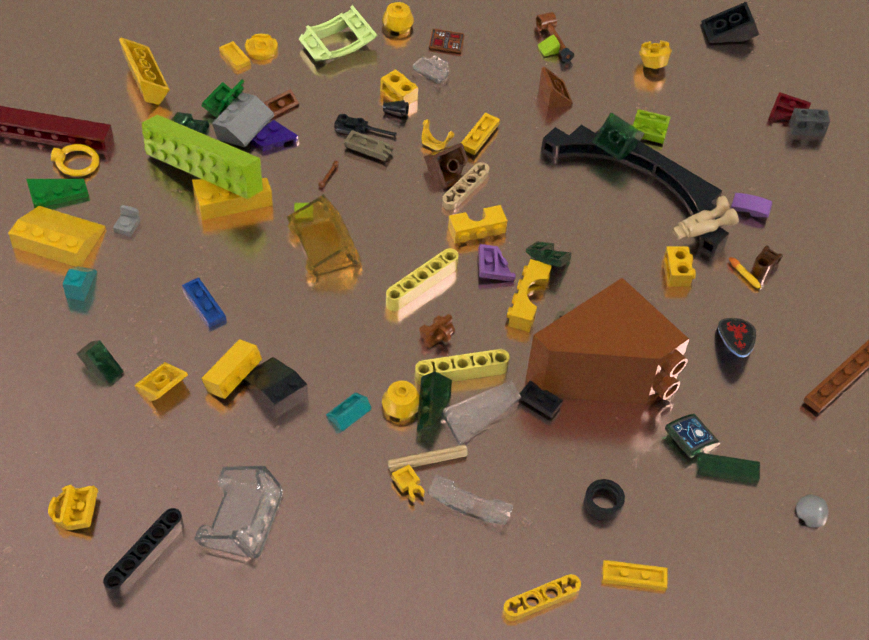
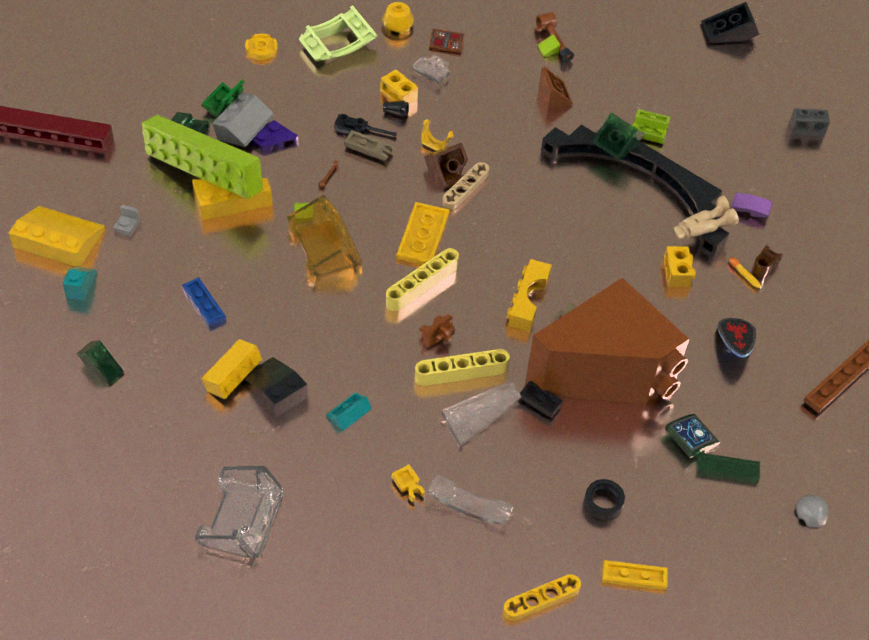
green wing [26,179,89,208] -> none
yellow slope [48,485,98,530] -> none
yellow piece [51,144,99,177] -> none
black beam [103,508,184,599] -> none
yellow slope [119,37,170,105] -> none
yellow slope [134,362,188,401] -> none
yellow tile [219,41,251,71] -> none
dark orange slope [263,89,299,117] -> none
yellow cone [382,381,422,421] -> none
tan axle [388,444,468,472] -> none
clear green slope [417,371,452,432] -> none
yellow arch [448,205,508,243] -> none
yellow plate [461,113,500,155] -> none
medium lavender wing [478,244,516,282] -> none
clear green slope [526,241,572,267] -> none
yellow cone [639,40,672,69] -> none
dark red wing [768,92,811,121] -> none
none -> yellow tile [396,202,450,265]

